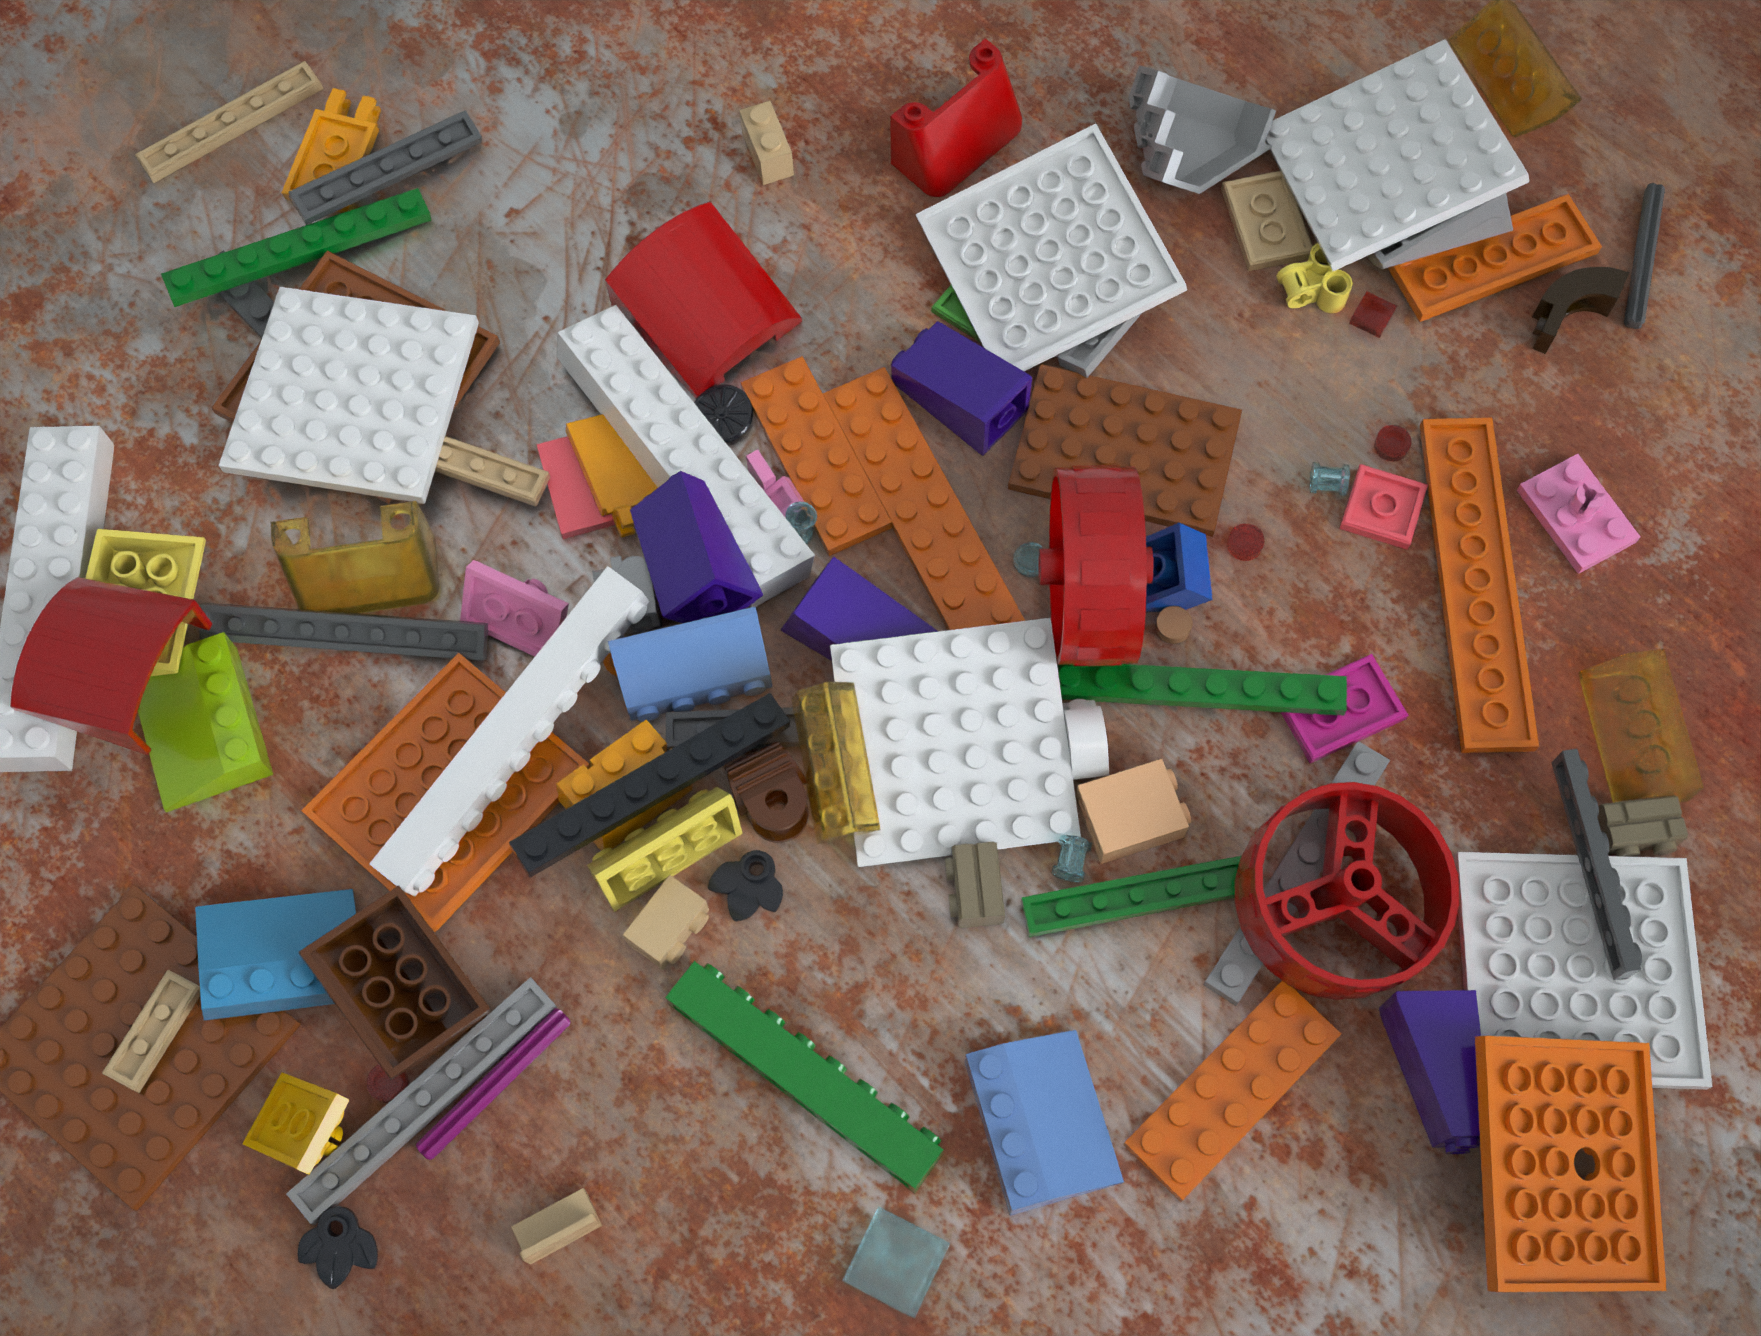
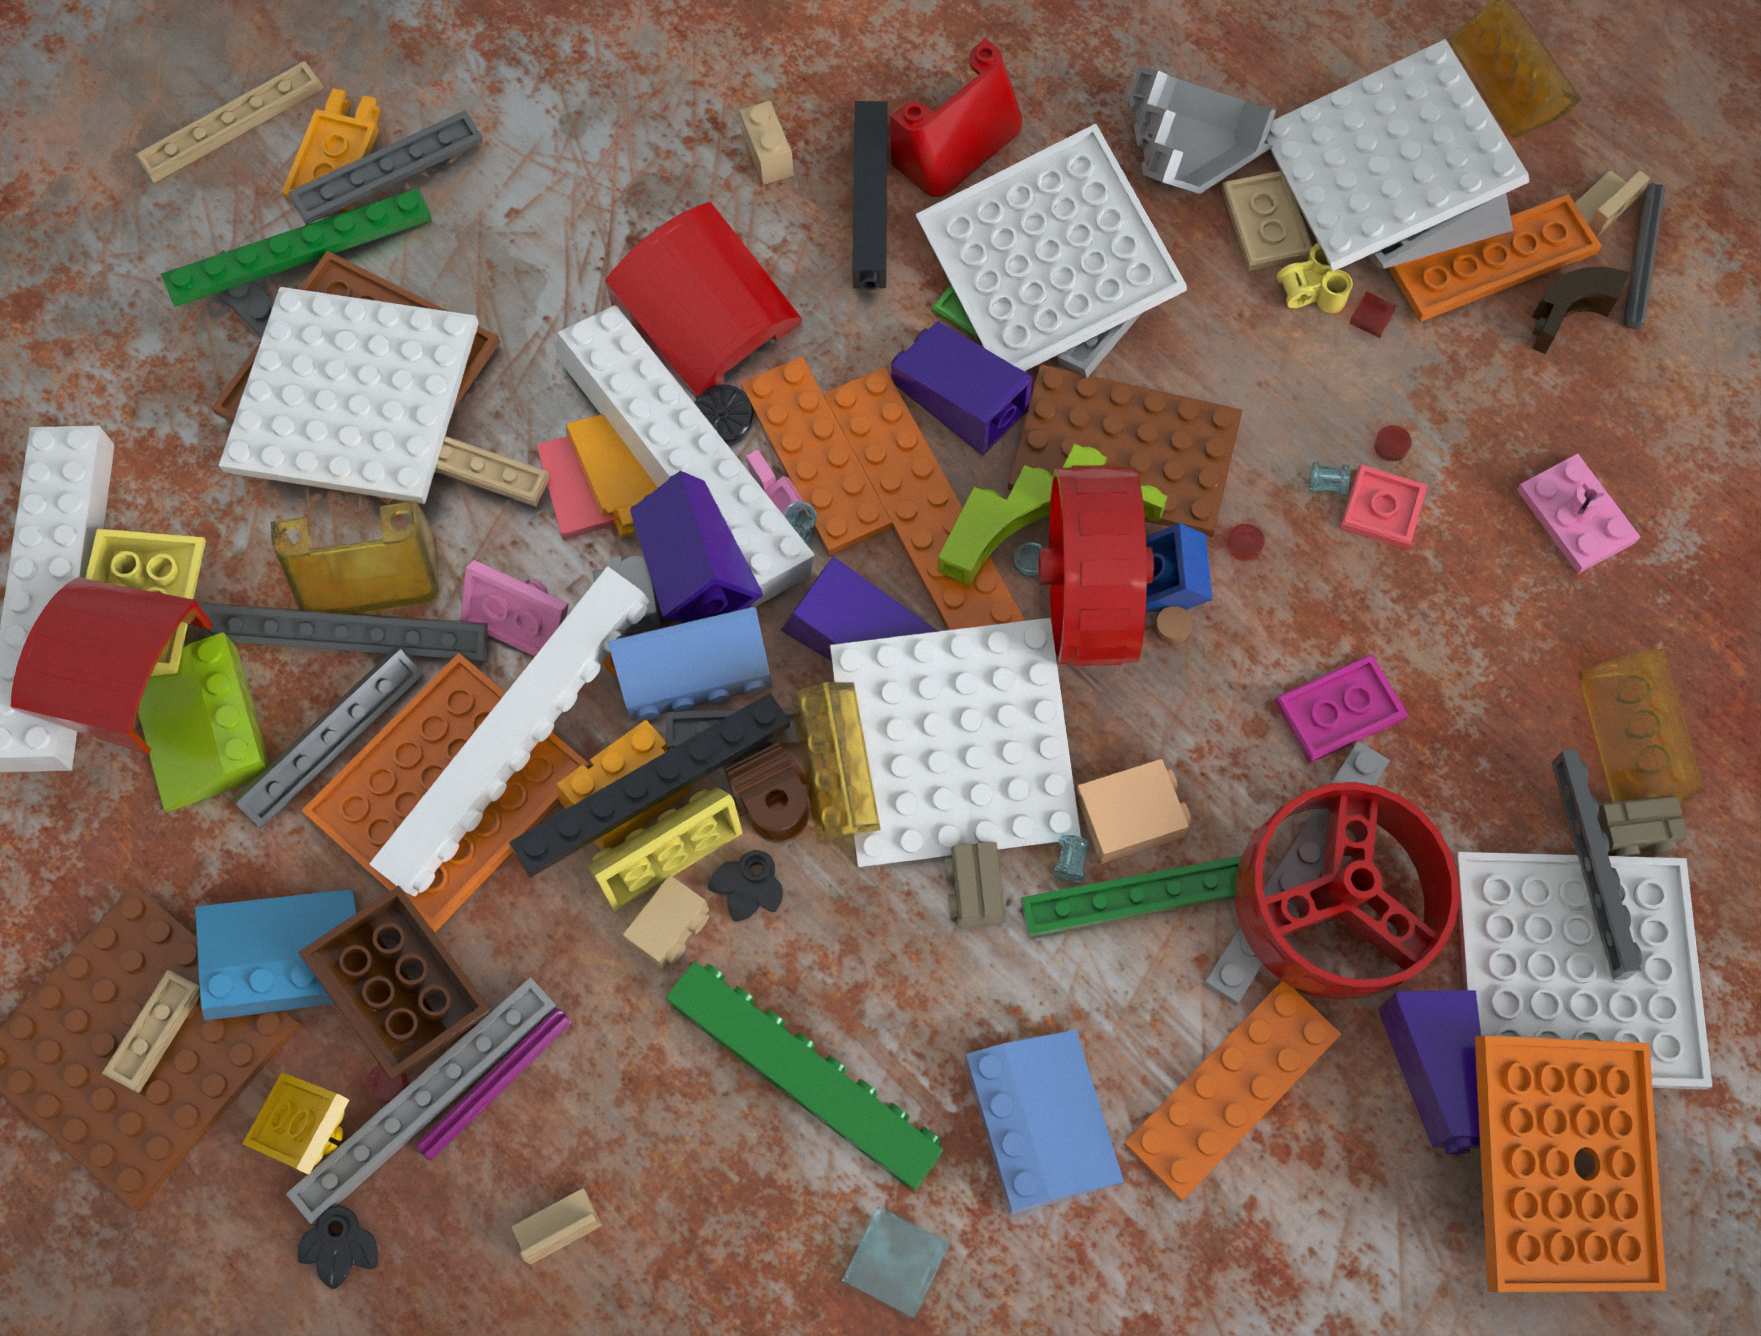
green plate [1057,664,1347,716] -> none
white brick [1062,699,1109,780] -> none
orange plate [1419,418,1539,753] -> none
none -> dark grey plate [232,647,424,828]
none -> black brick [852,101,888,291]
none -> lime arch [938,444,1168,586]
none -> tan panel [1575,171,1650,237]

